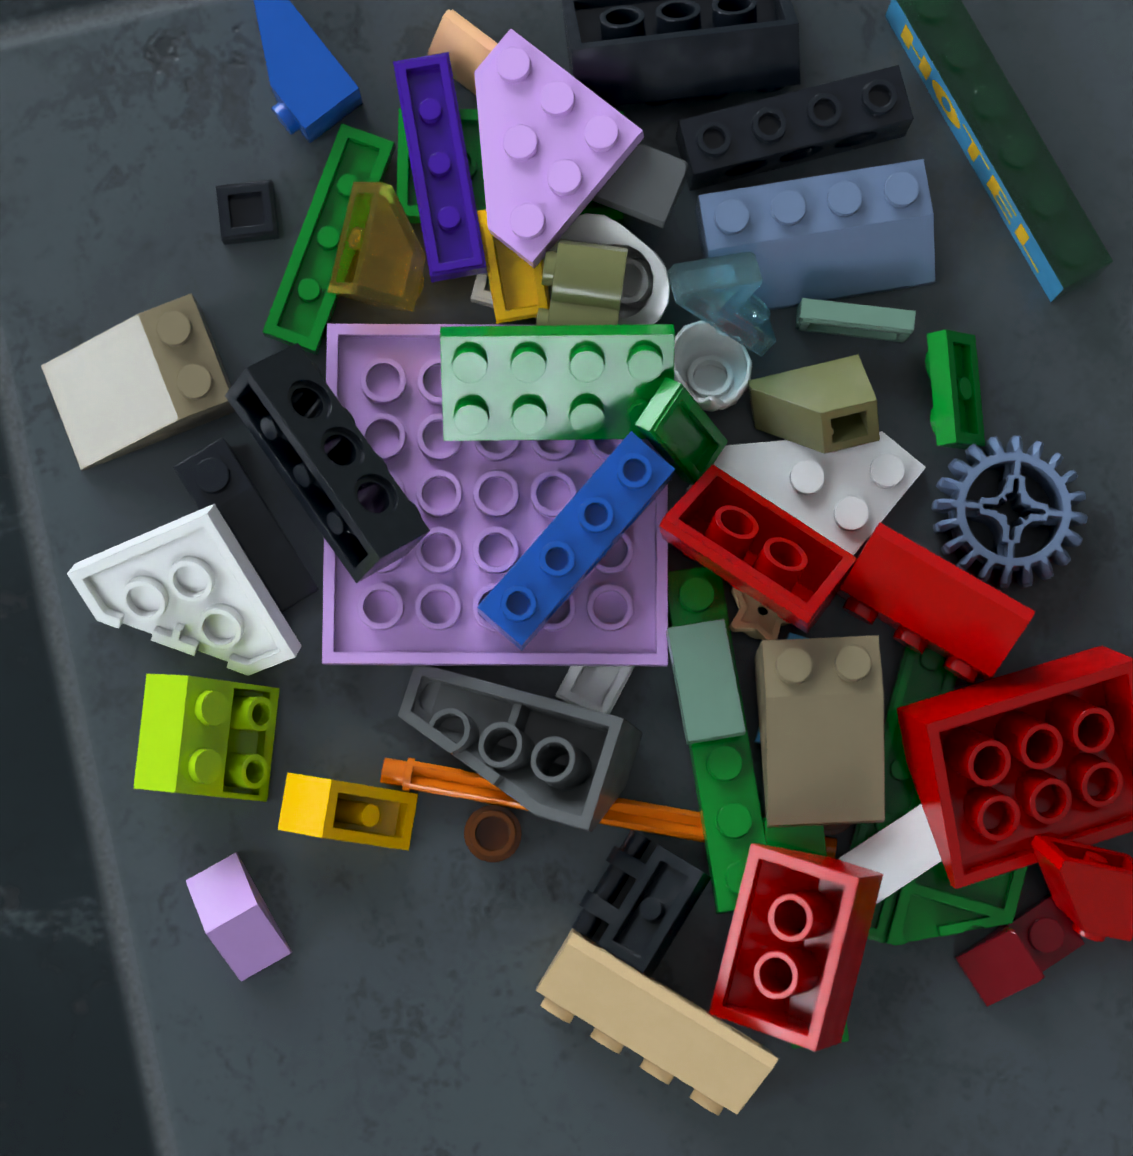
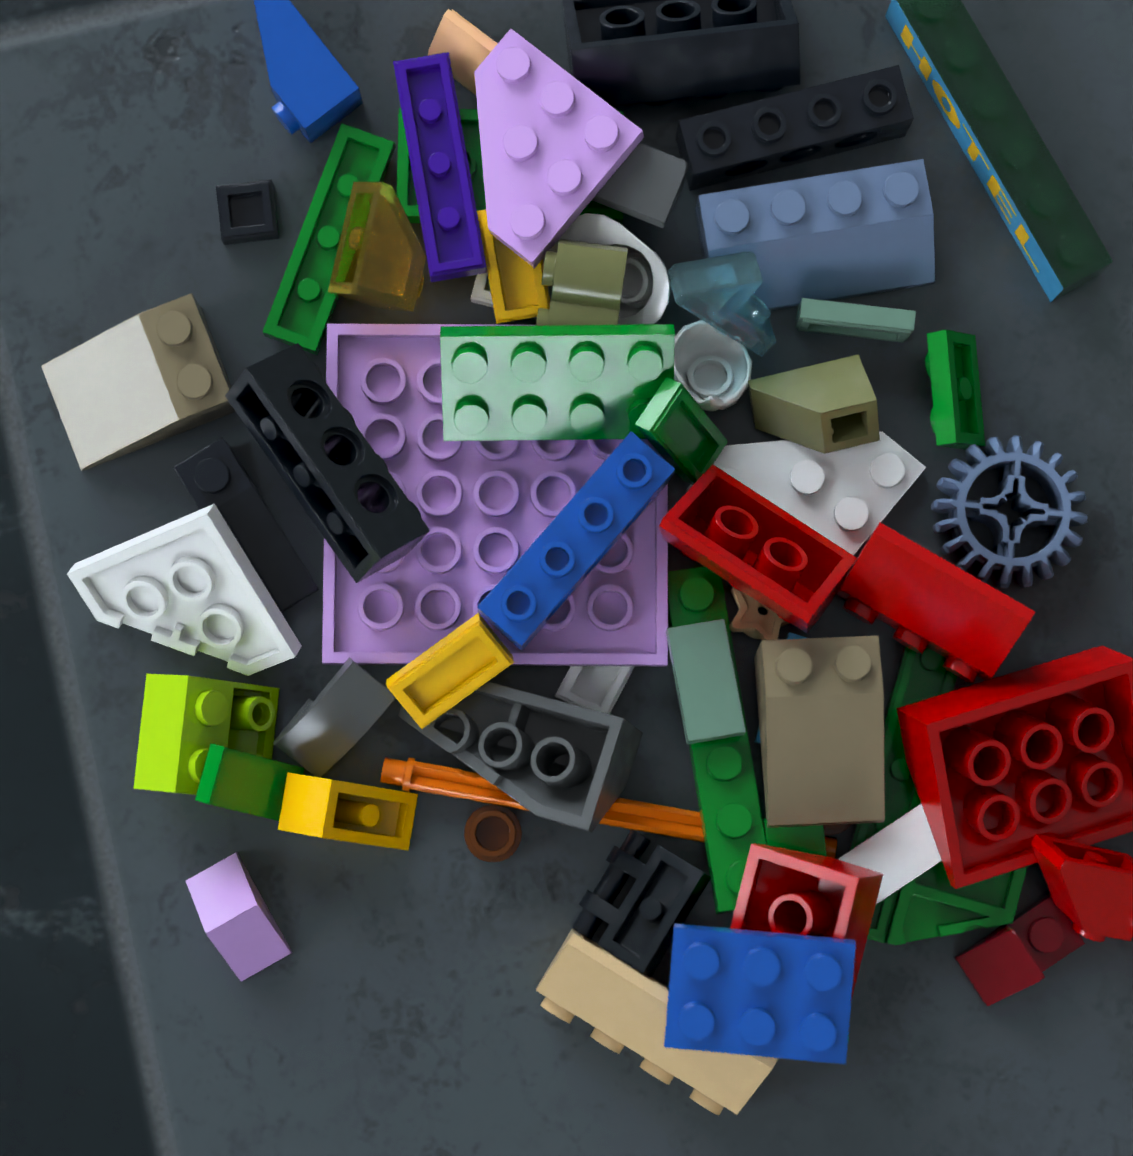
none -> green tile [195,743,304,821]
none -> dark grey slope [273,657,396,777]
none -> yellow tile [386,613,514,729]
none -> blue plate [664,923,856,1064]

